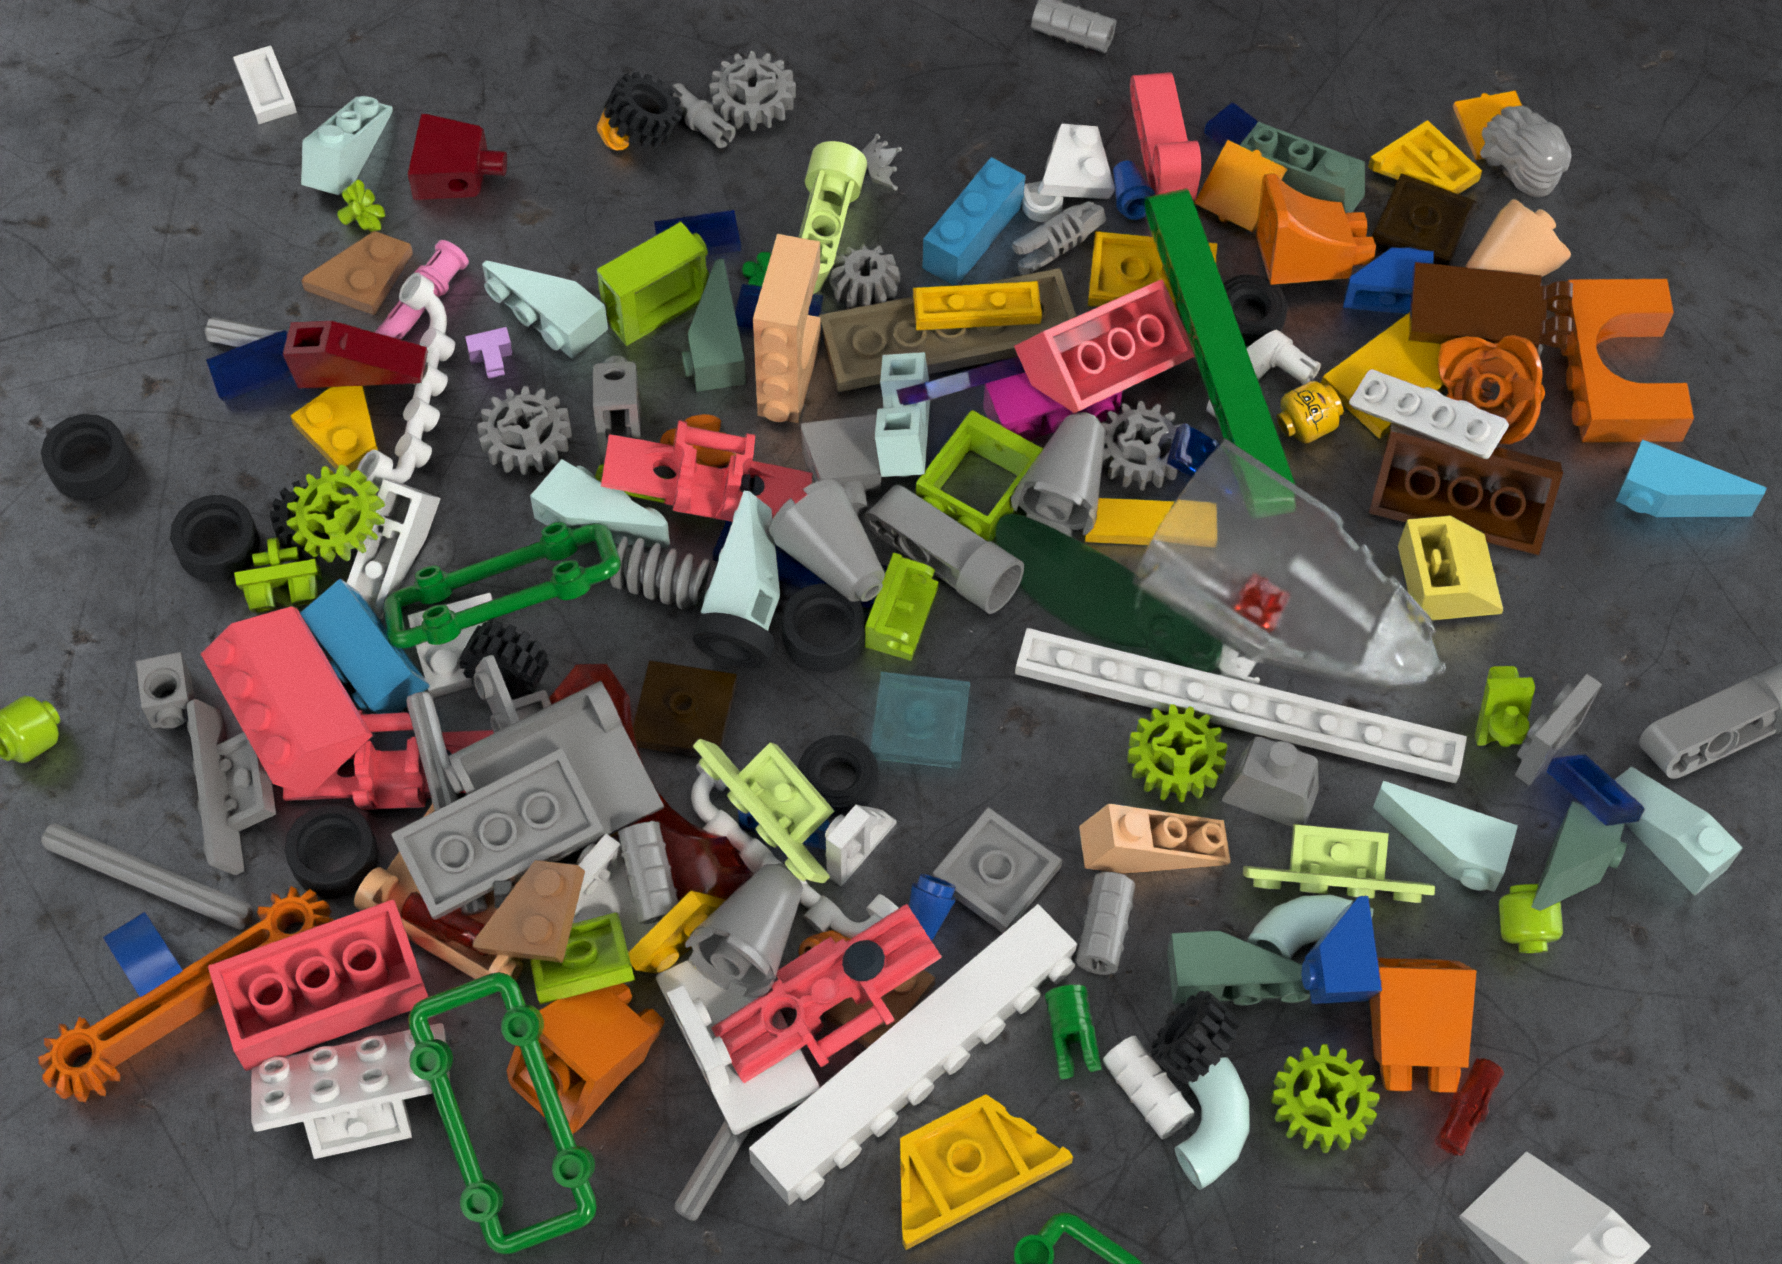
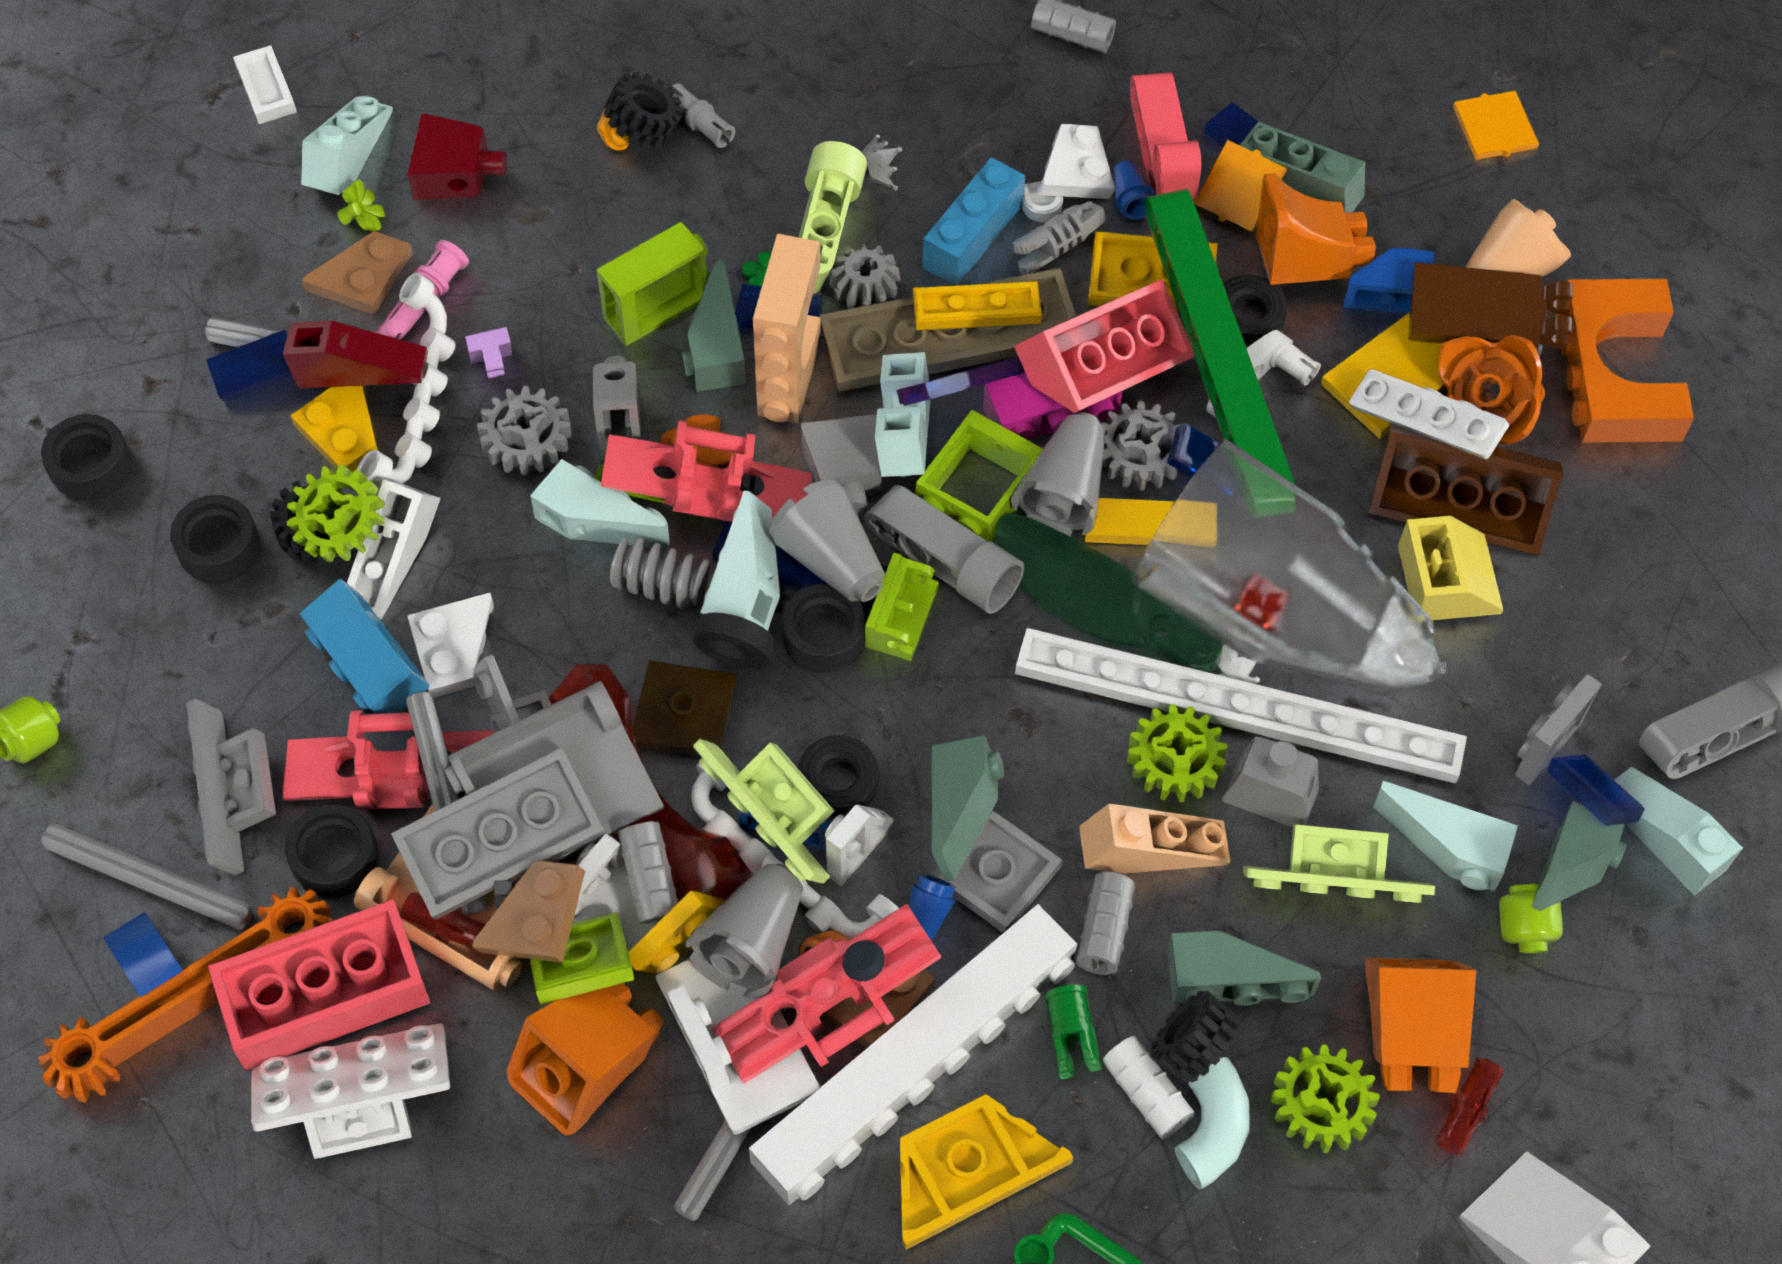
light grey brick [135,652,195,729] -> none
coral slope [201,606,373,797] -> none
lime hips [234,537,322,613] -> none
green bar [383,522,621,648] -> none
green bar [408,972,597,1255] -> none
black tyre [459,621,549,700] -> none
light aqua slope [482,260,608,359] -> none
clear blue tile [654,210,741,256] -> none
light grey gear [709,51,796,131] -> none
clear light blue plate [870,672,970,769] -> none
light aqua cylinder [1247,895,1374,960] -> none
yellow head [1276,381,1344,444] -> none
blue slope [1301,896,1382,1004] -> none
yellow wing [1368,120,1482,194] -> none
dark brown plate [1372,173,1477,266] -> none
lime hips [1475,666,1535,747] -> none
light grey hair [1480,106,1572,198] -> none
medium azure slope [1616,439,1767,517] -> none
none -> sand green slope [932,735,1004,882]

